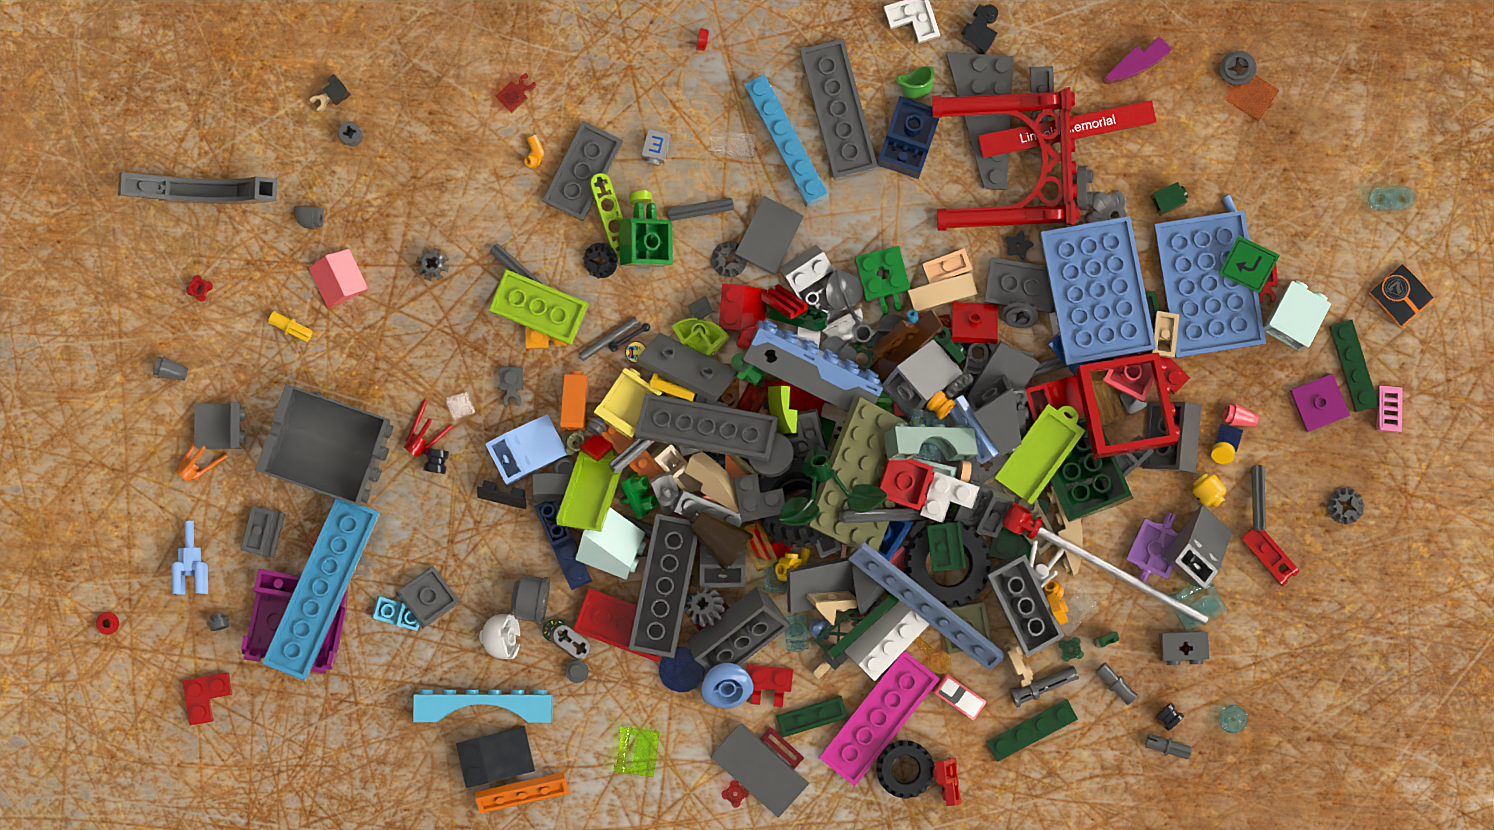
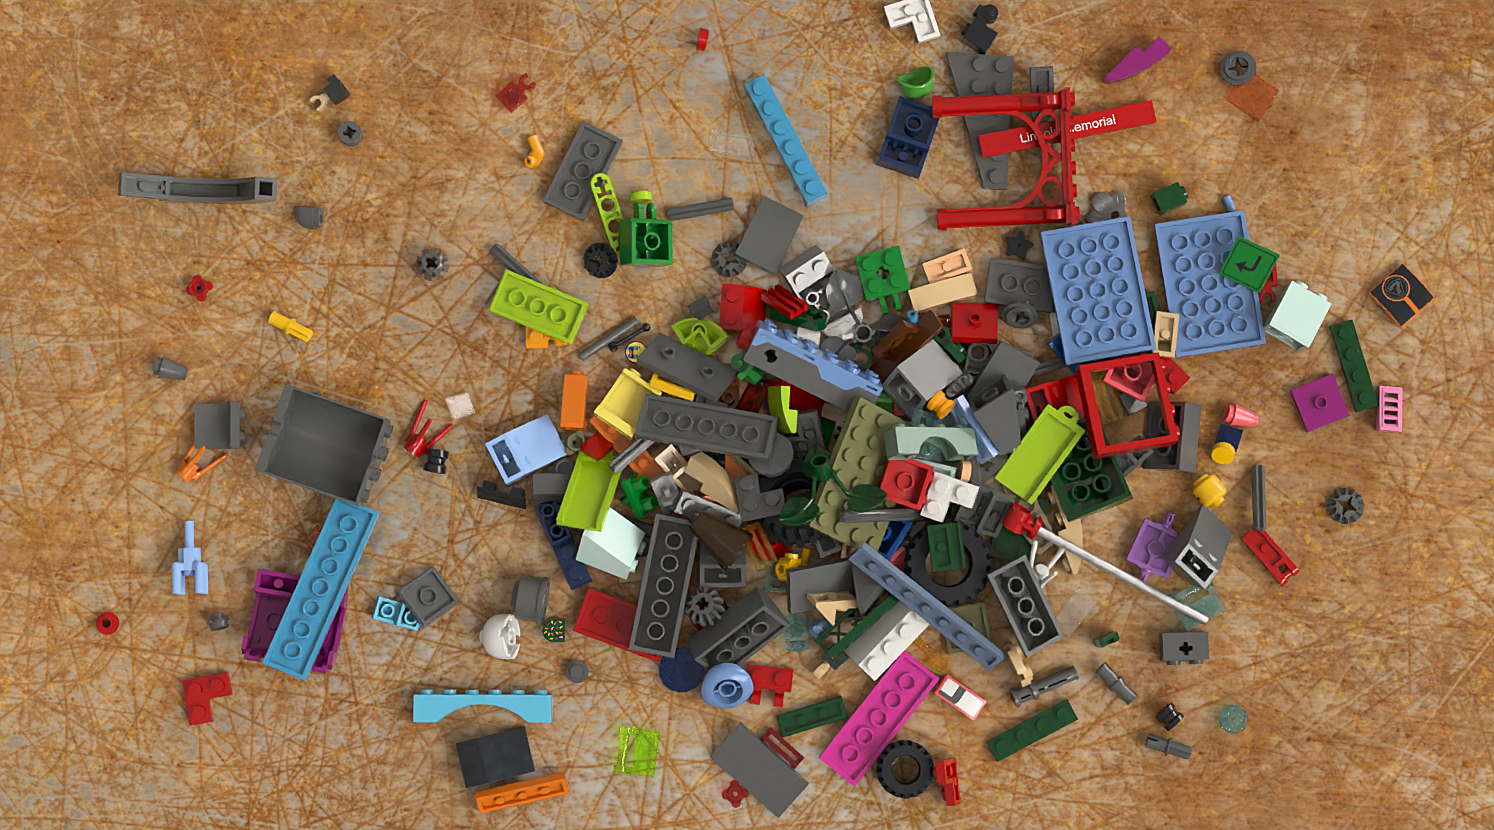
dark grey plate [241,506,285,558] -> none
coral slope [309,249,369,309] -> none
dark grey plate [500,367,524,407] -> none
beam [550,625,590,659] -> none
dark grey plate [585,416,607,436] -> none
light grey brick [642,129,671,166] -> none
dark grey plate [800,38,878,180] -> none
light orange plate [1043,580,1069,625] -> none
clear green plate [1058,637,1084,662] -> none
dark grey plate [1077,165,1093,210] -> none
clear light blue plate [1368,186,1415,211] -> none

